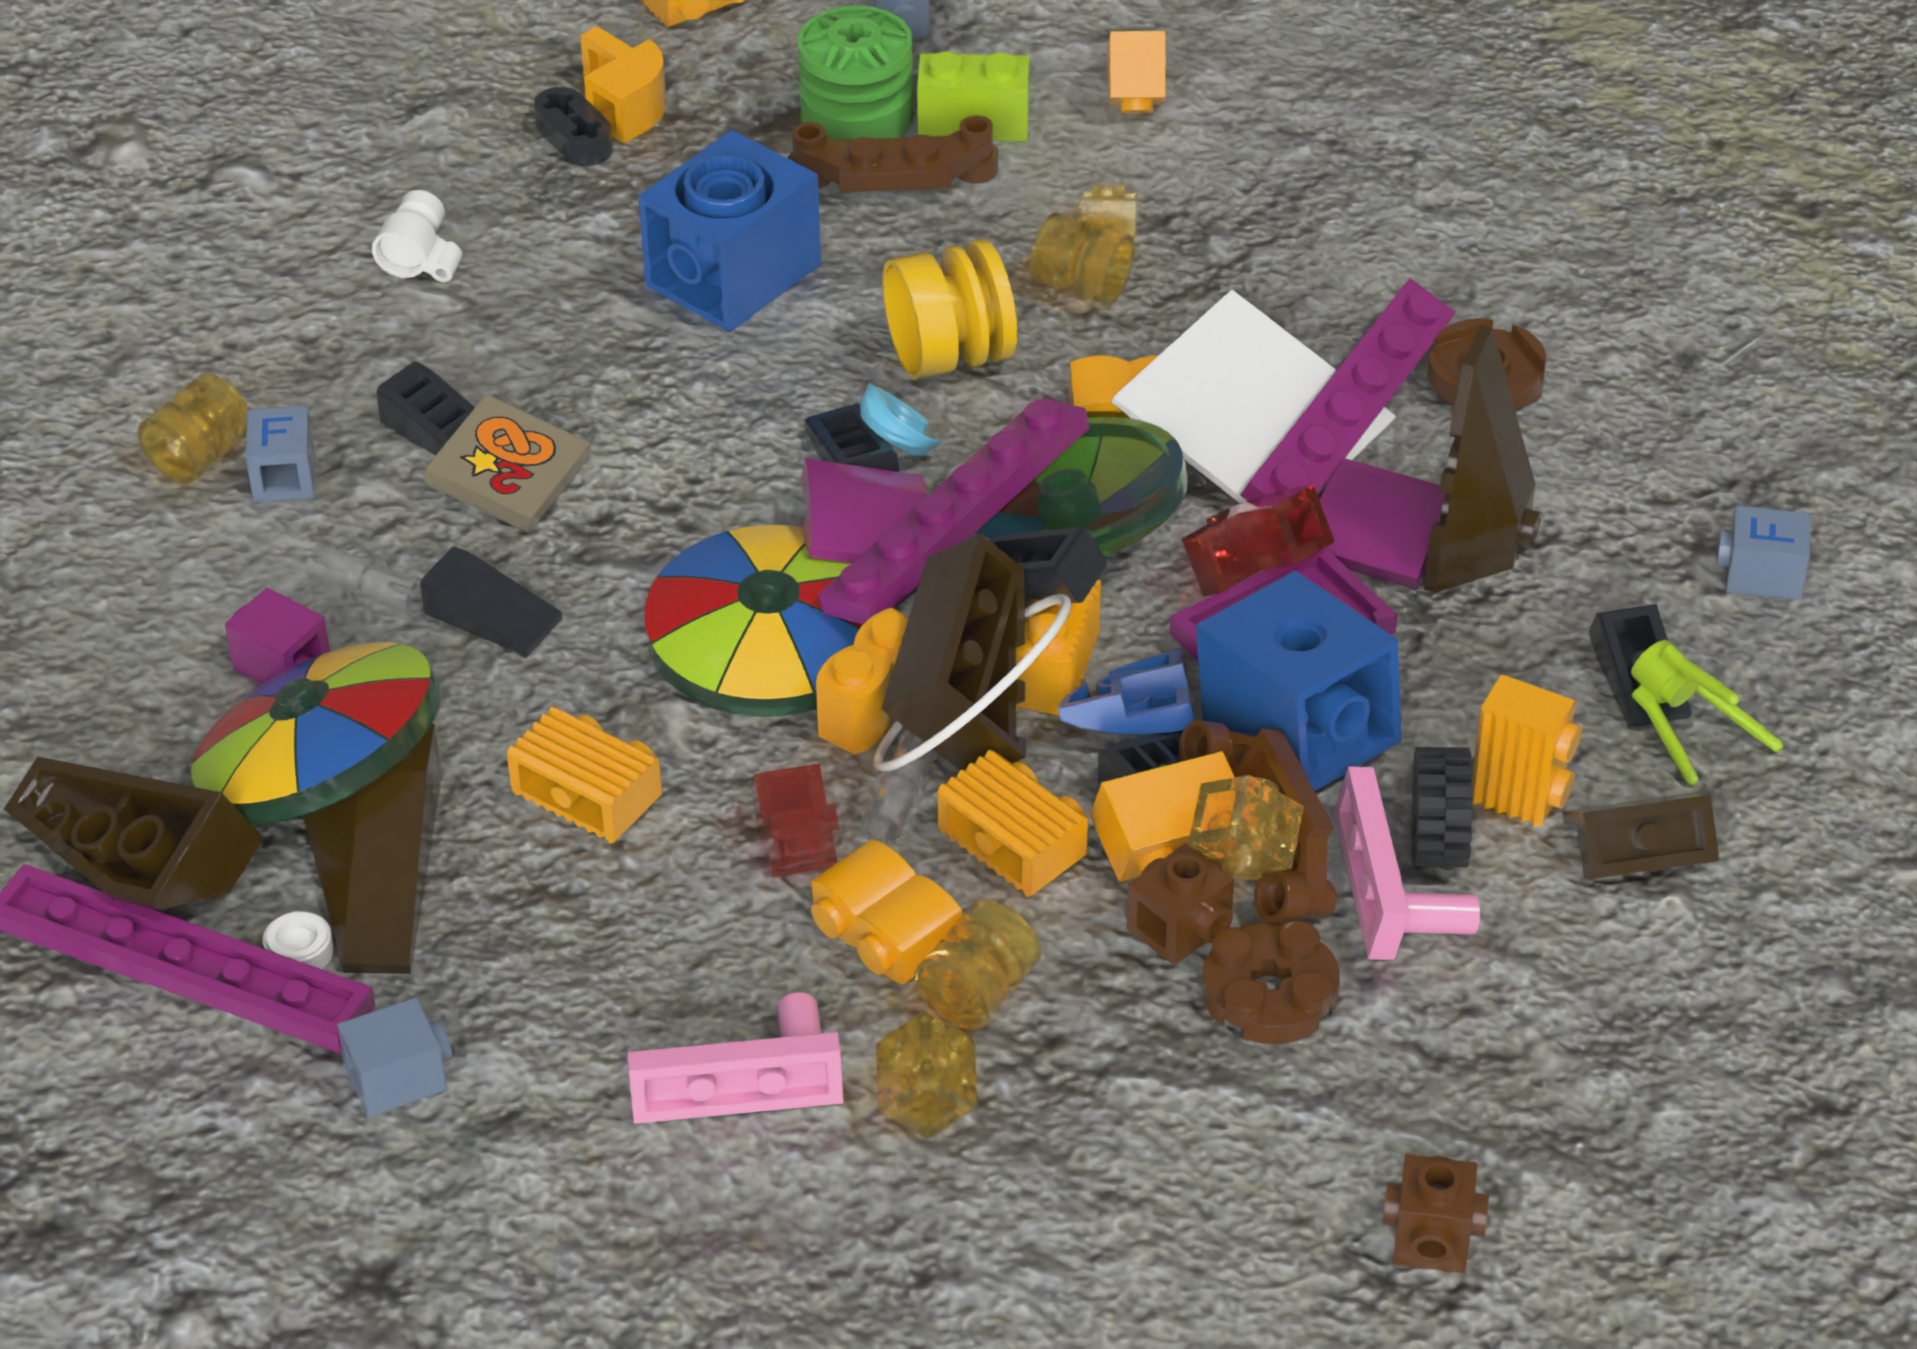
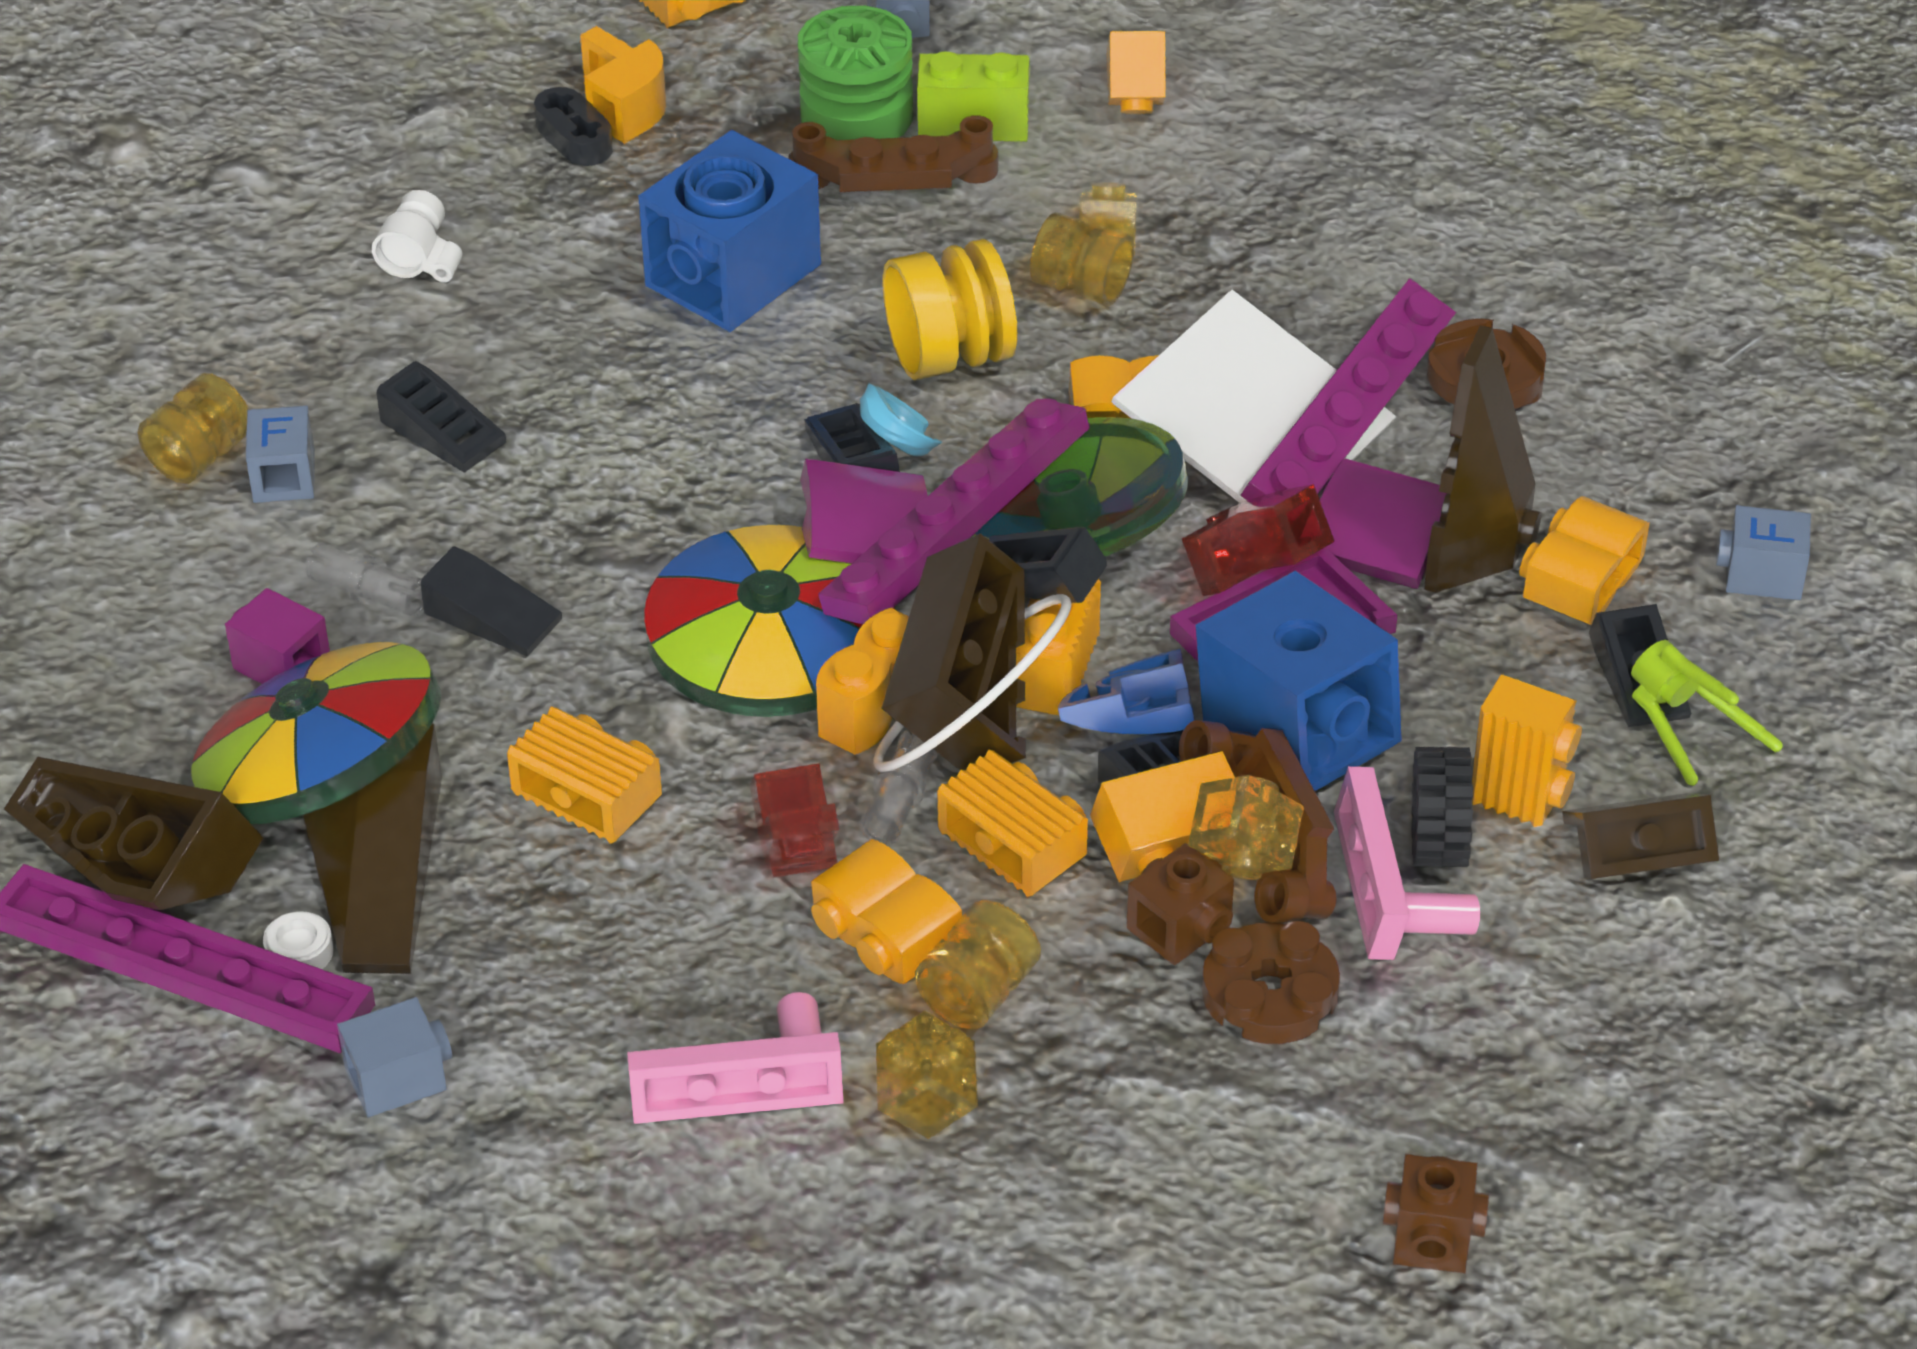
dark tan tile [424,394,591,533] -> none
none -> light orange brick [1519,496,1650,625]

